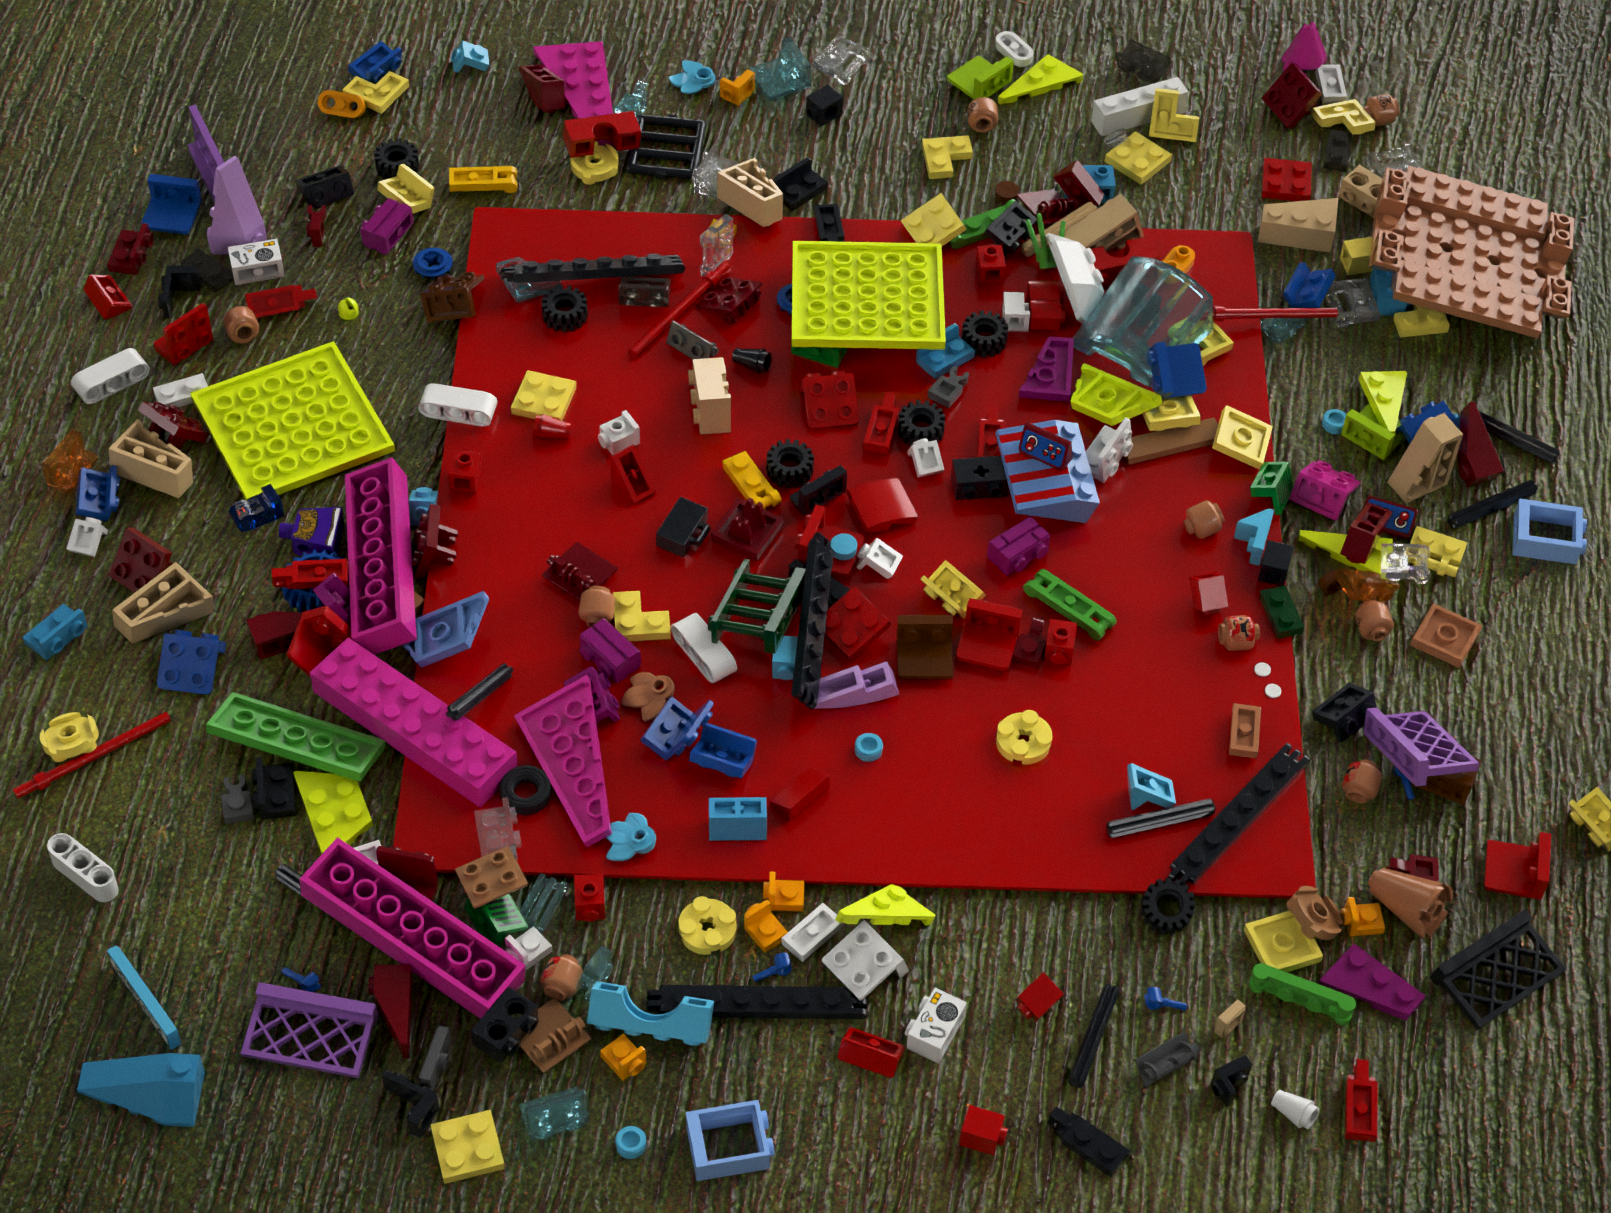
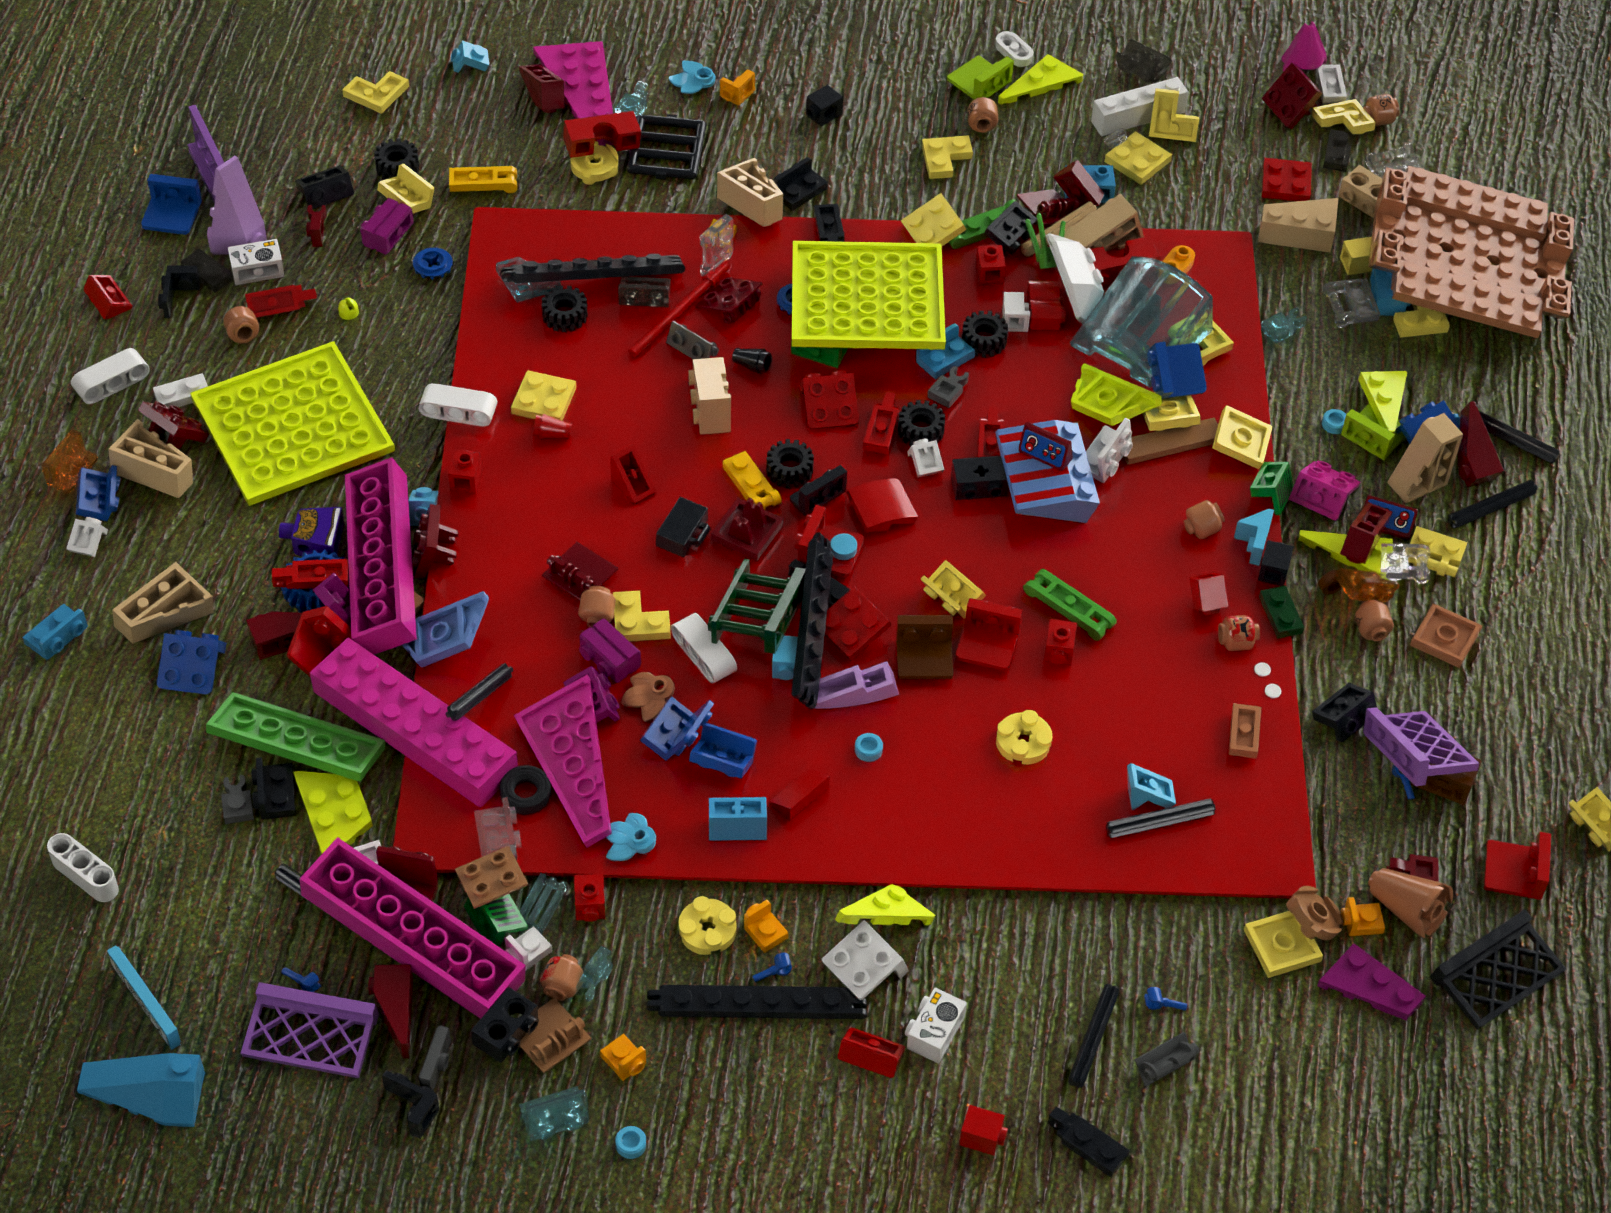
red bar [12,712,171,799] -> none
light yellow plate [40,712,99,762] -> none
dark red bracket [107,223,153,275] -> none
dark red plate [108,527,173,593] -> none
red bracket [153,303,214,366] -> none
clear blue leg [229,484,284,531] -> none
light orange plate [318,90,366,118] -> none
blue bracket [348,41,402,84] -> none
reddish brown bracket [420,272,484,322] -> none
light yellow plate [430,1110,505,1184] -> none
medium azure arch [587,981,714,1046] -> none
white brick [598,410,640,455] -> none
light blue window [686,1100,775,1181] -> none
clear bracket [692,145,740,200] -> none
clear light blue bracket [749,37,811,100] -> none
light orange bracket [763,872,804,912] -> none
white plate [782,903,844,962] -> none
clear plate [813,35,873,85] -> none
white bracket [856,538,903,579] -> none
magenta brick [987,516,1050,576] -> none
reddish brown tile [995,181,1020,204] -> none
dark red plate [1011,618,1046,669] -> none
red brick [1015,972,1064,1022] -> none
magenta wing [1018,336,1074,402] -> none
black tyre [1140,878,1196,935] -> none
black hinge [1168,743,1311,886] -> none
red bar [1193,306,1338,322] -> none
black bracket [1211,1055,1252,1107] -> none
tan tile [1214,1000,1246,1038] -> none
bright green plate [1249,963,1356,1026] -> none
white cone [1271,1090,1319,1129] -> none
blue bracket [1283,262,1336,308] -> none
nougat head [1342,759,1383,803] -> none
red hinge [1345,1059,1378,1142] -> none
light blue window [1512,498,1587,564] -> none

